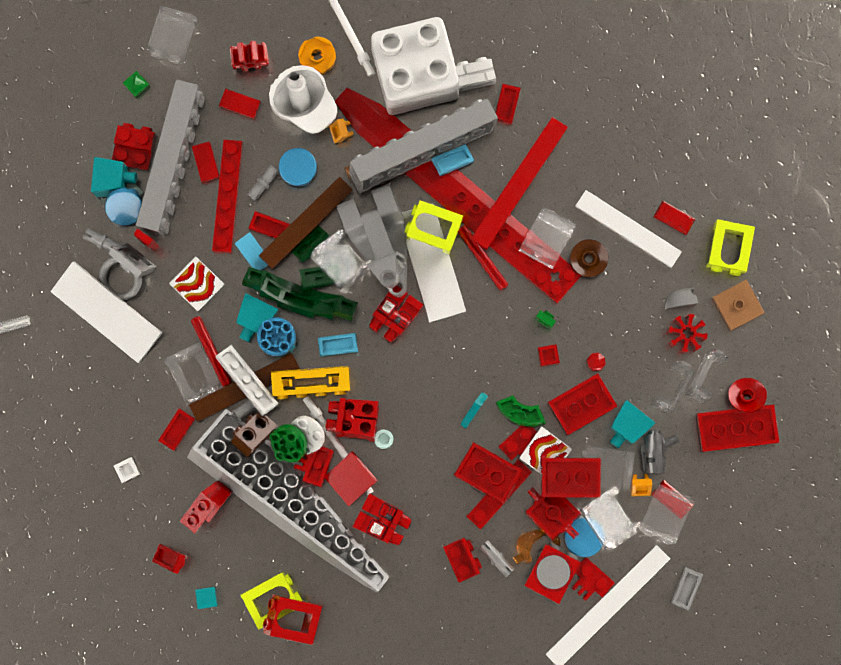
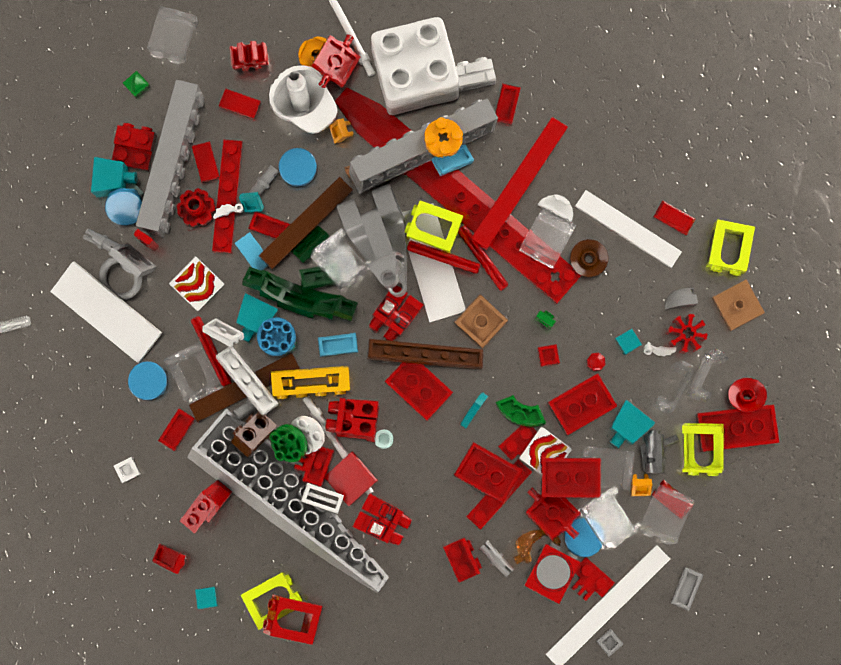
none -> dark azure tile [128,362,167,400]
none -> red plant [176,188,216,227]
none -> white tile [202,318,244,347]
none -> white piece [213,204,244,219]
none -> teal tile [239,192,264,212]
none -> white tile [301,483,344,514]
none -> plate [311,34,361,88]
none -> reddish brown tile [367,339,483,370]
none -> red plate [385,362,453,421]
none -> red axle [407,240,480,274]
none -> light orange plate [424,117,463,157]
none -> medium nougat plate [454,294,508,348]
none -> white plate [538,195,573,223]
none -> light grey tile [596,629,624,656]
none -> teal tile [615,329,642,355]
none -> white piece [644,342,677,357]
none -> neon yellow panel [682,423,724,476]

